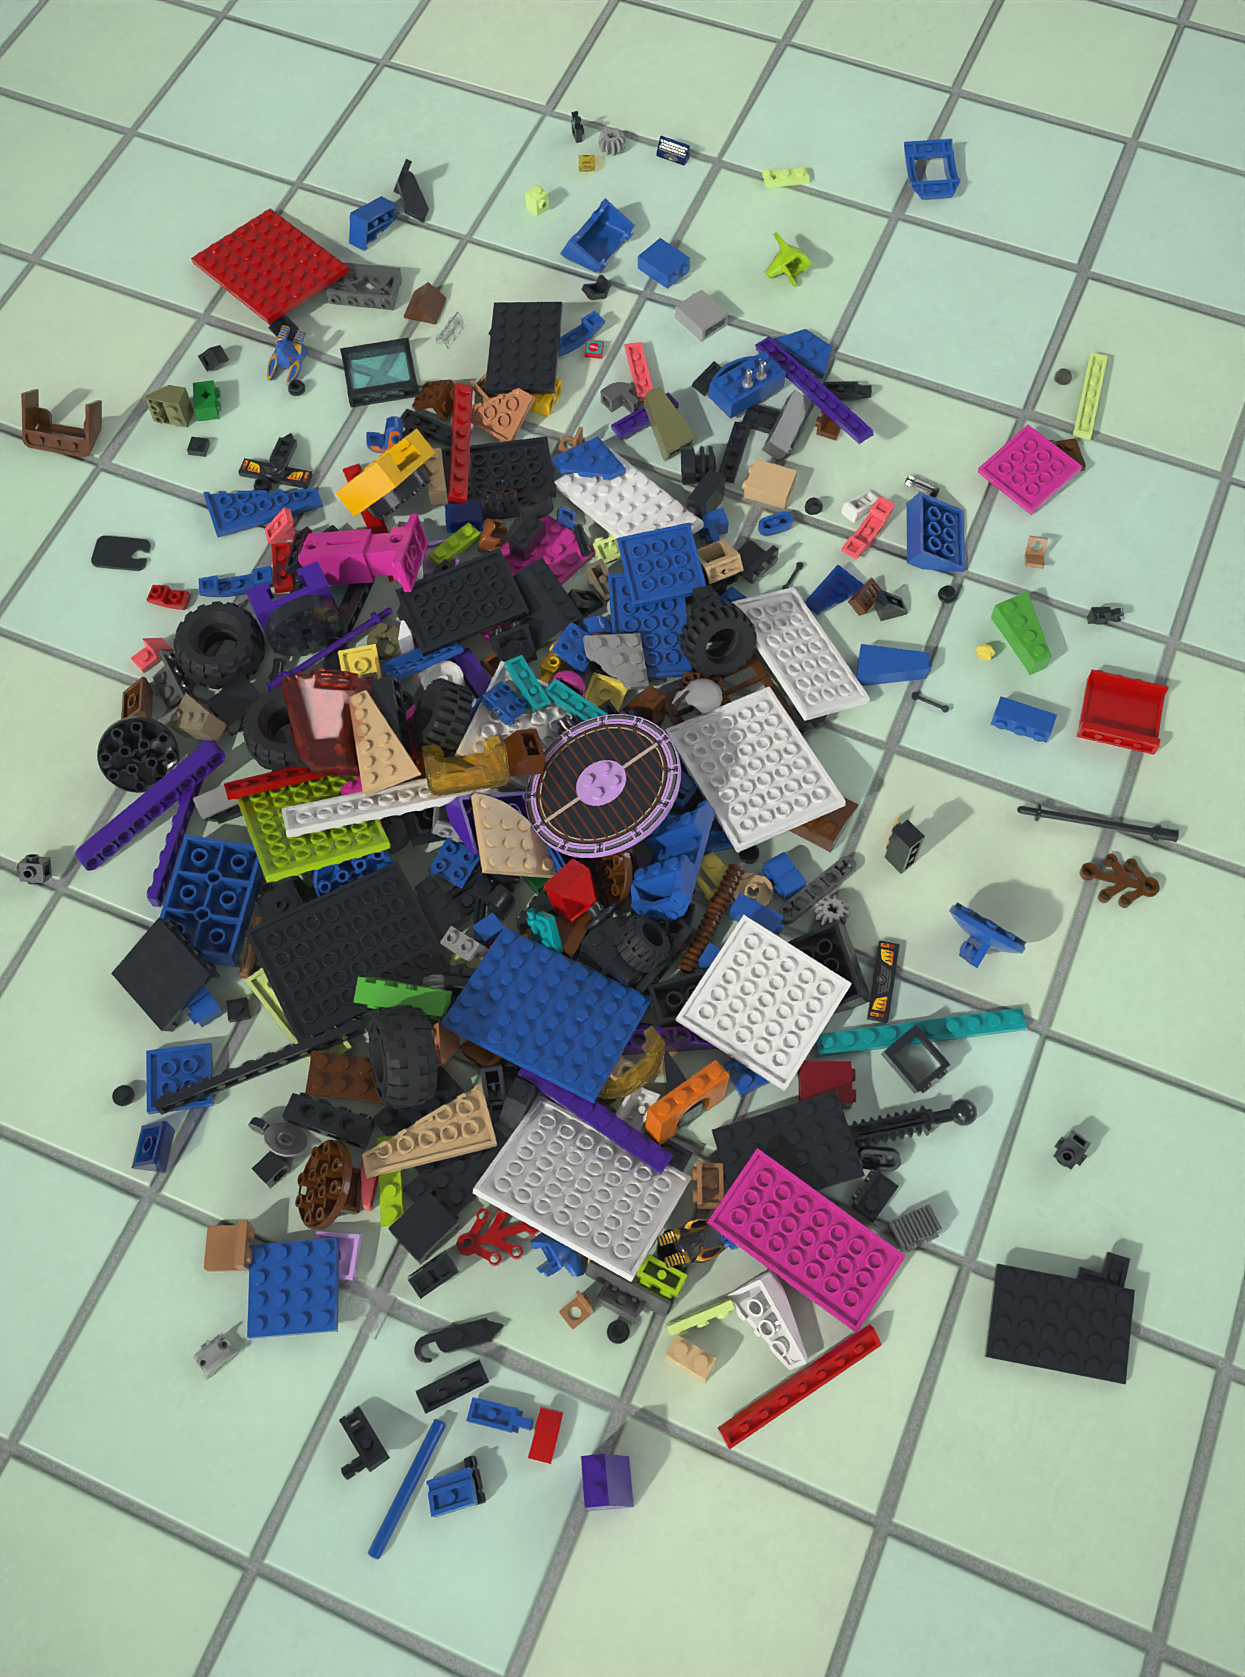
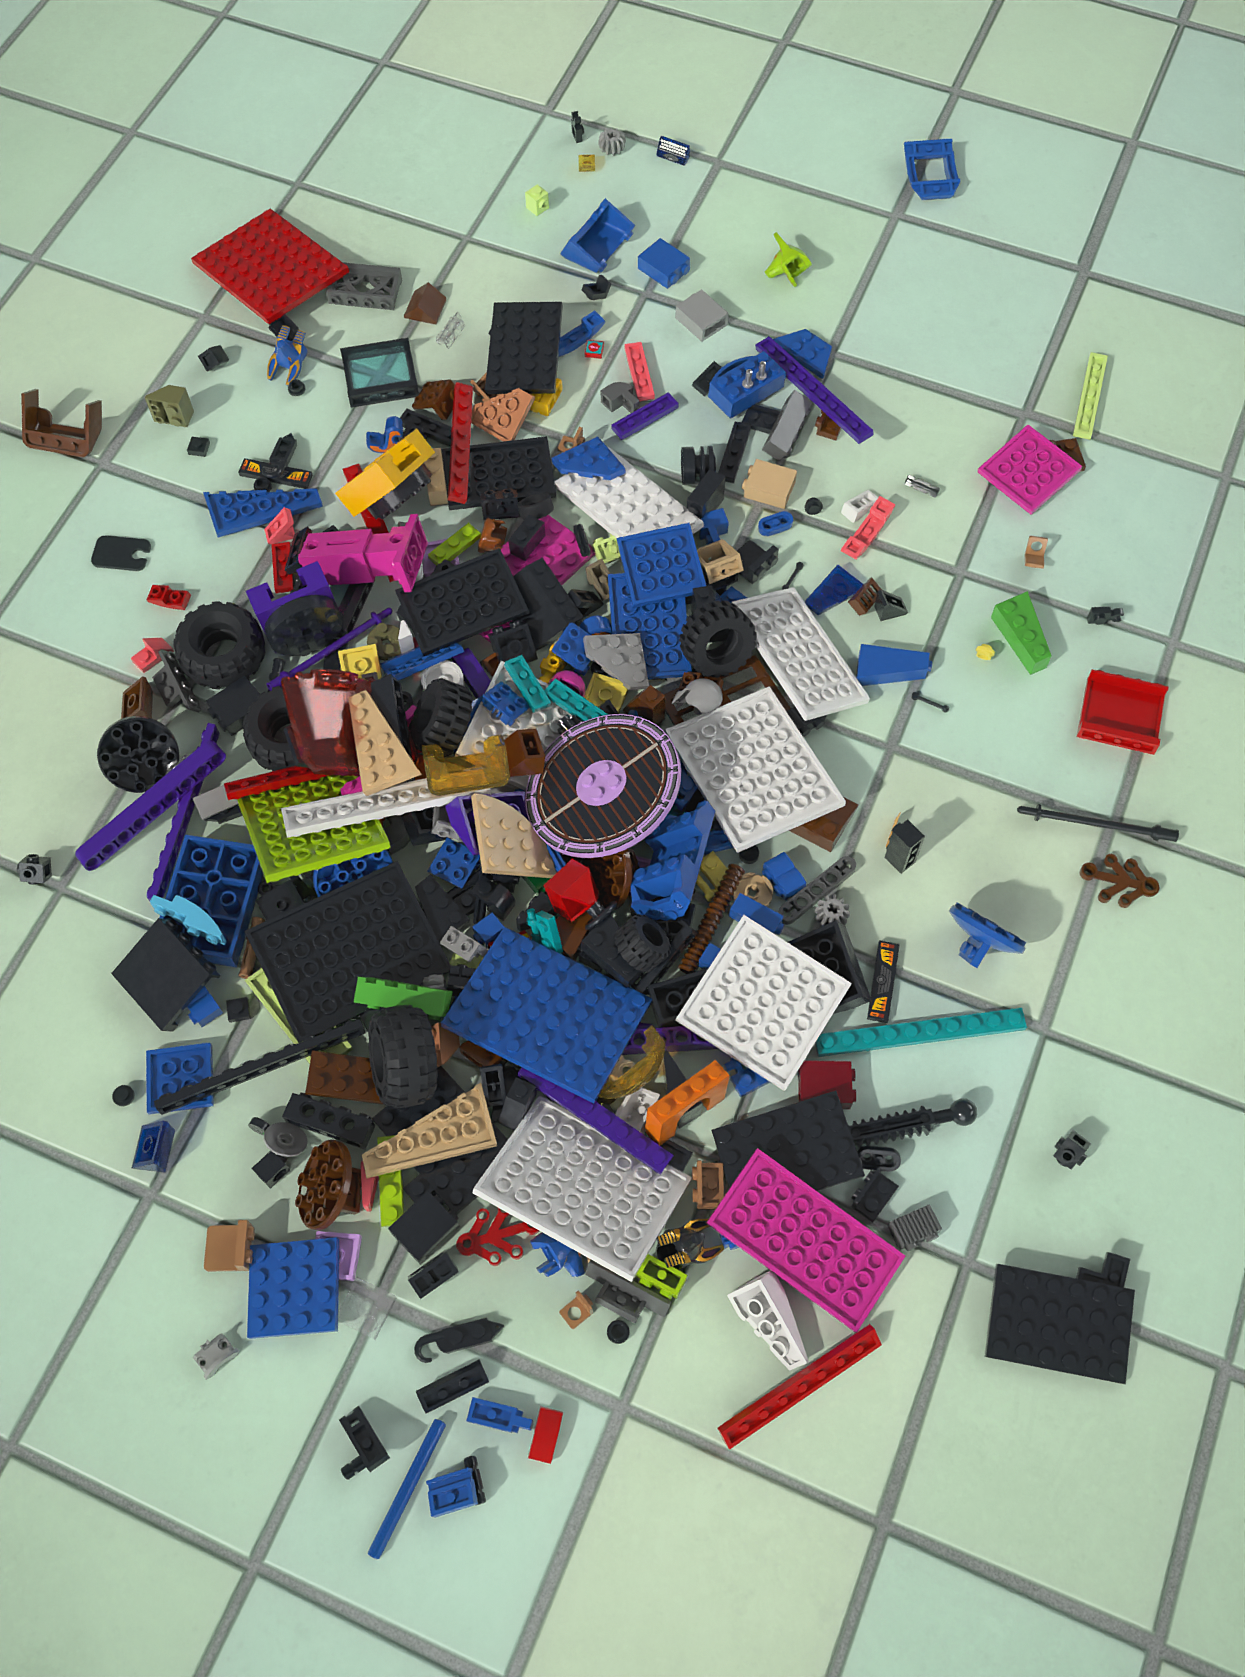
dark tan wedge [168,693,227,742] -> none
green brick [193,380,222,422] -> none
blue slope [199,566,273,597] -> none
blue wedge [349,196,397,251] -> none
black piece [393,159,429,223] -> none
clear blue brick [445,502,483,533] -> none
blue plate [556,506,577,529] -> none
dark purple slope [581,1454,634,1512] -> none
olive slope [643,387,697,461] -> none
yellowish green plate [665,1298,735,1336] -> none
tan brick [665,1334,717,1383] -> none
yellowish green plate [762,167,810,188] -> none
black hinge [823,381,872,400] -> none
black window [881,1025,951,1094] -> none
blue slope [906,492,965,572] -> none
black plate [938,585,957,604] -> none
blue brick [990,696,1057,743] -> none
clear smoke plate [1054,368,1072,385] -> none
none -> medium azure slope [150,895,227,945]

